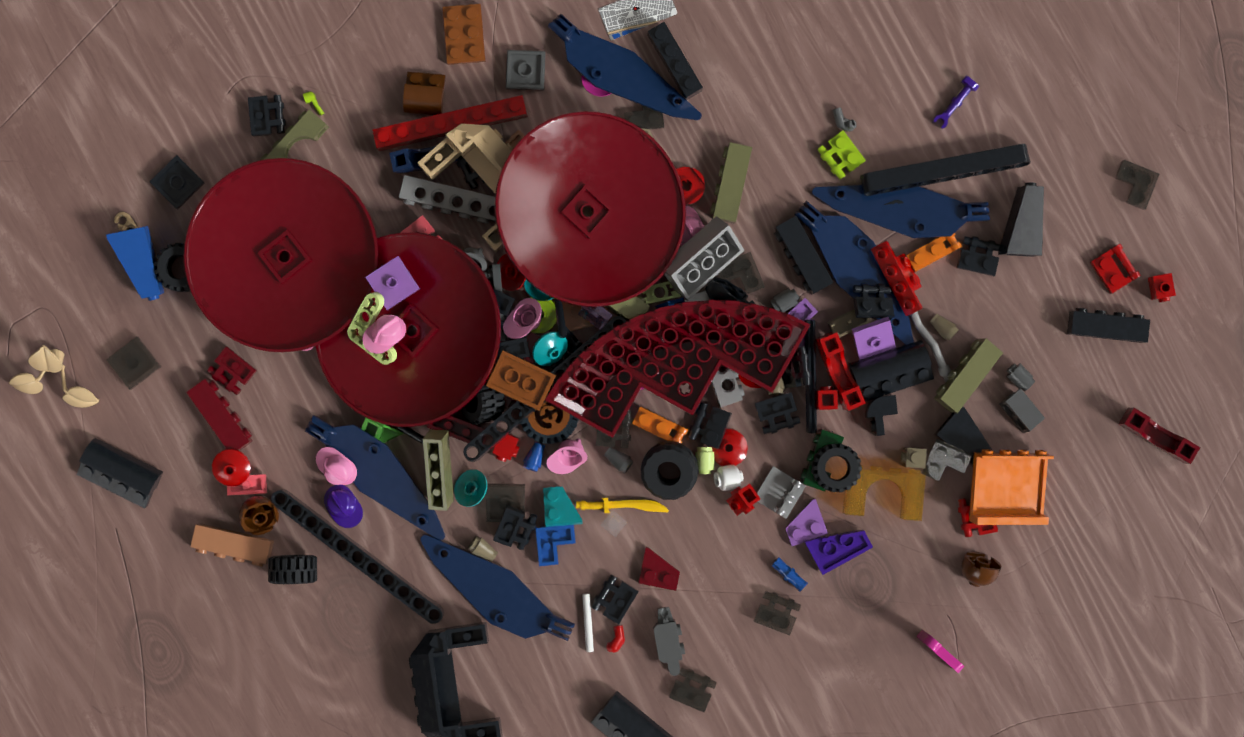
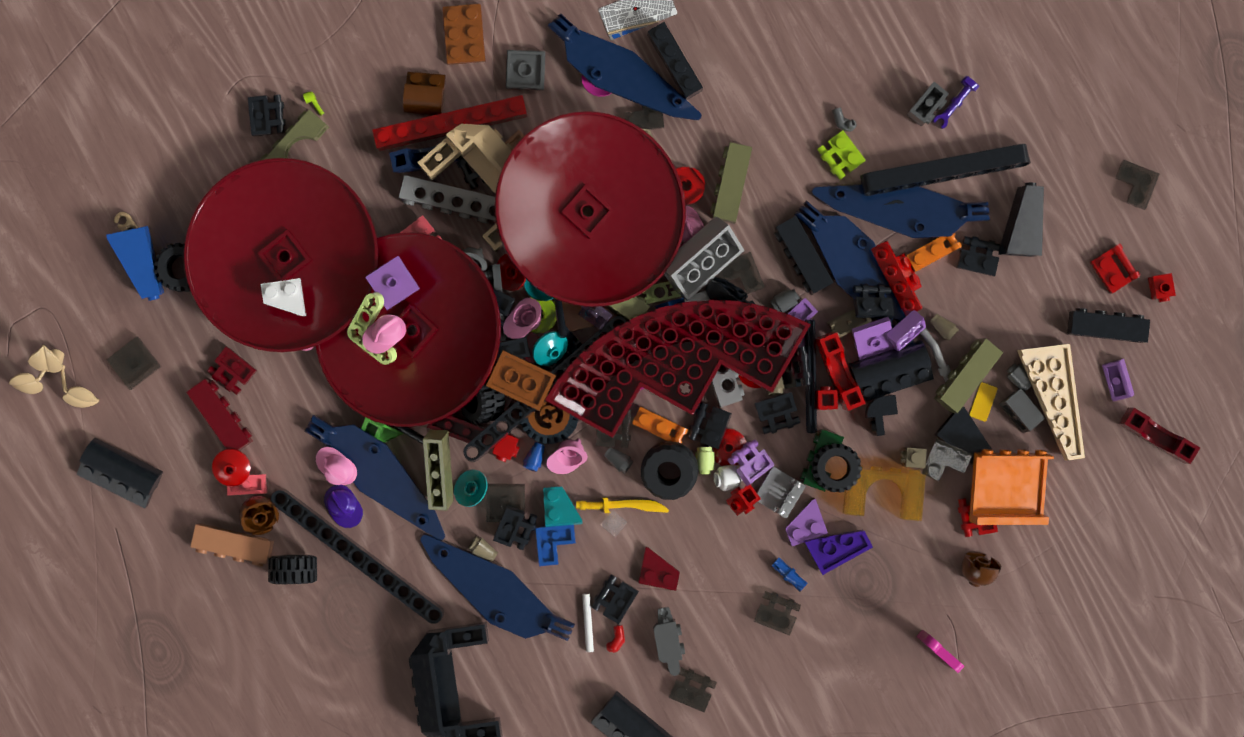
black plate [149,155,205,210] -> none
none -> white wing [261,278,306,316]
none -> medium lavender plate [728,440,774,486]
none -> medium lavender slope [887,310,926,351]
none -> dark grey brick [907,82,949,126]
none -> yellow sticker [970,382,998,422]
none -> tan wing [1017,344,1085,461]
none -> medium lavender slope [1102,359,1134,401]

